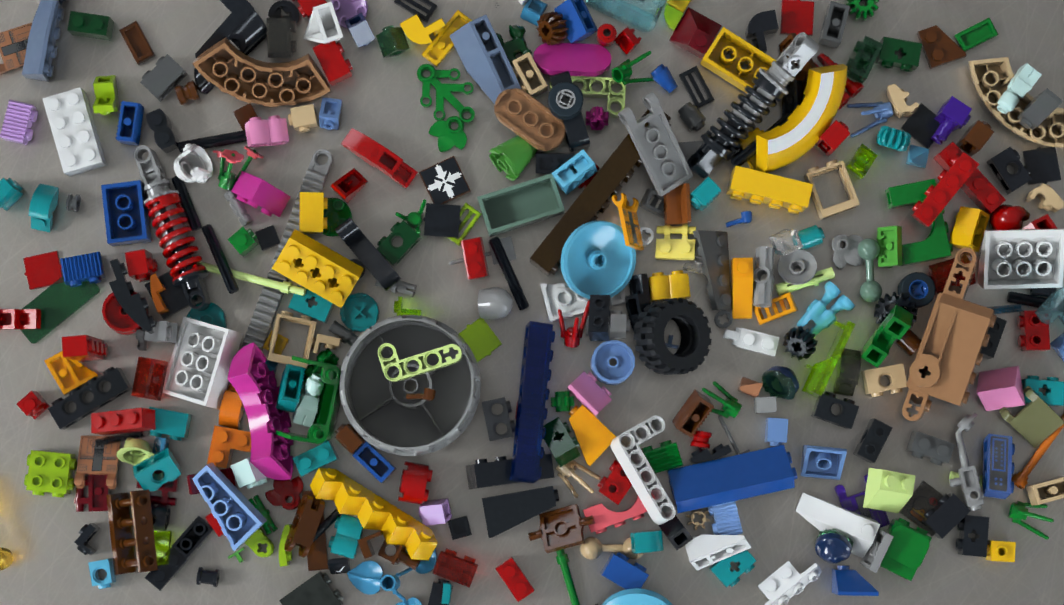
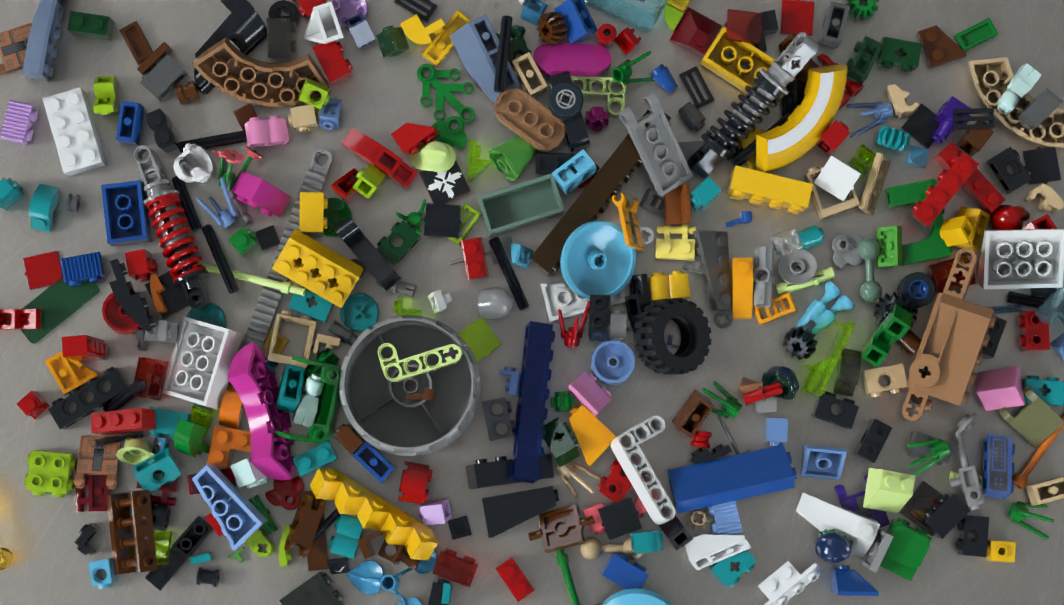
green brick [641,440,683,474] -> none
white hinge [723,327,780,357] -> none
none -> black axle [103,379,146,412]
none -> reddish brown tile [137,42,173,75]
none -> green brick [174,418,210,458]
none -> clear neon green bracket [190,403,213,438]
none -> teal tile [190,552,214,565]
none -> medium blue plant [196,177,238,228]
none -> lime brick [299,78,331,109]
none -> lime brick [352,163,386,199]
none -> red slope [391,123,440,155]
none -> yellowish green piece [410,141,456,172]
none -> white tile [428,290,453,314]
none -> clear neon green slope [467,140,492,182]
none -> black axle [494,15,513,93]
none -> medium blue bracket [499,367,520,397]
none -> medium azure slope [511,243,533,269]
none -> black piece [598,497,642,540]
none -> clear red piece [725,9,763,44]
none -> red axle [742,382,783,406]
none -> white piece [814,155,861,201]
none -> tan tile [858,153,891,215]
none -> green plant [907,438,950,476]
none -> yellow brick [940,216,974,247]
none -> black tile [953,108,995,130]

